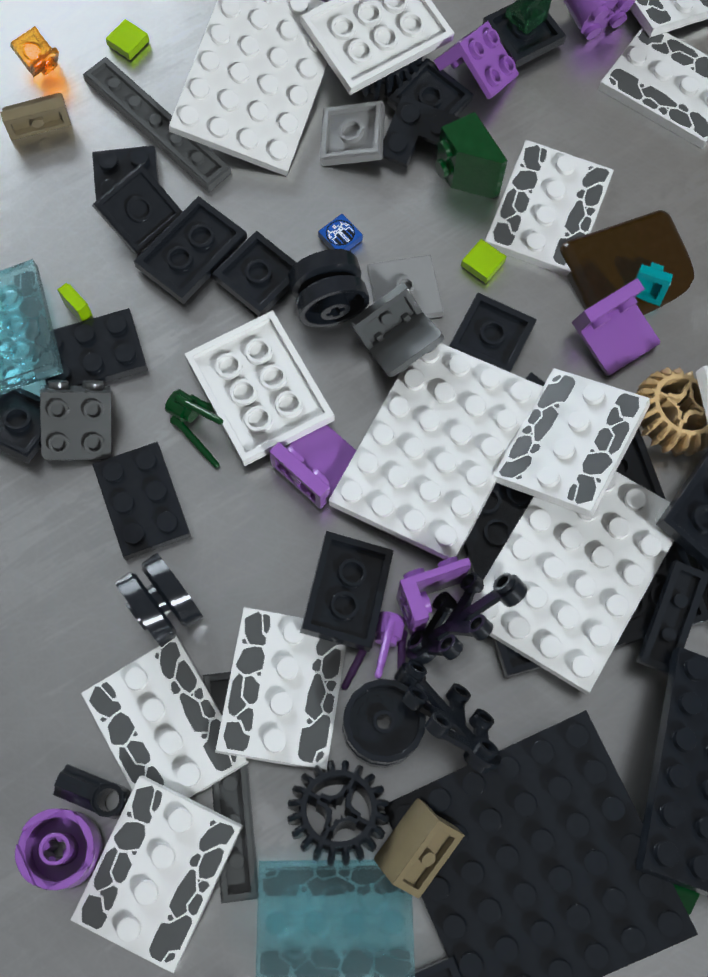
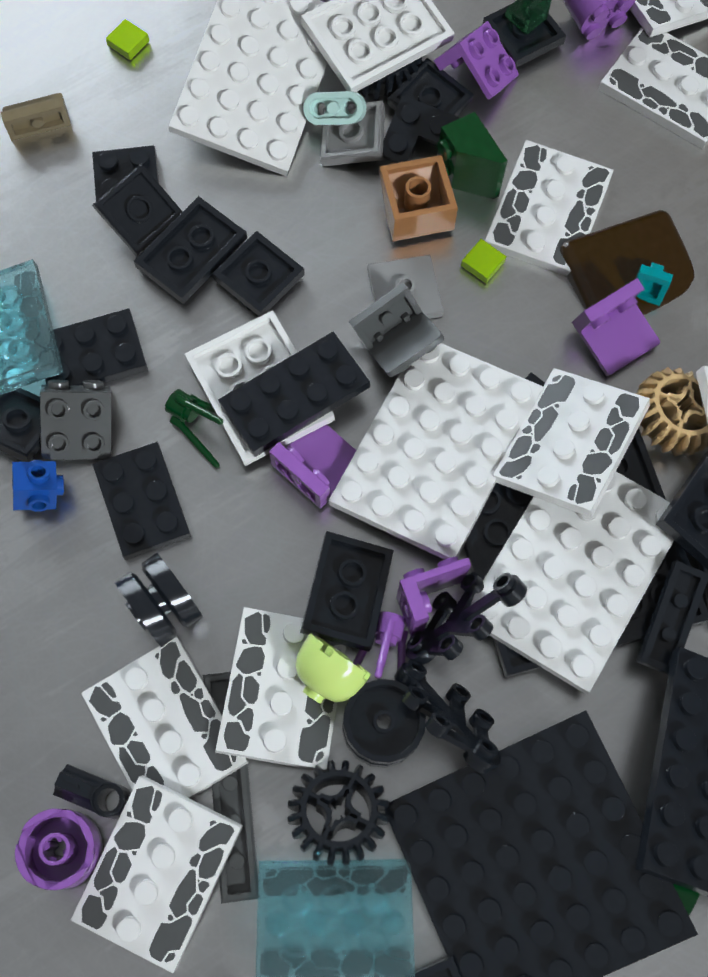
clear orange bracket [10,26,59,77] -> none
lime tile [57,283,93,322] -> none
dark grey tile [83,57,231,192] -> none
black wheel [288,249,369,327] -> none
blue tile [318,213,363,251] -> none
dark tan panel [374,798,465,899] -> none
black plate [449,293,537,373] -> none
none -> blue brick [12,460,64,512]
none -> black plate [218,331,370,457]
none -> yellowish green cylinder [295,633,372,704]
none -> light aqua plate [303,91,367,125]
none -> medium nougat slope [379,155,458,242]

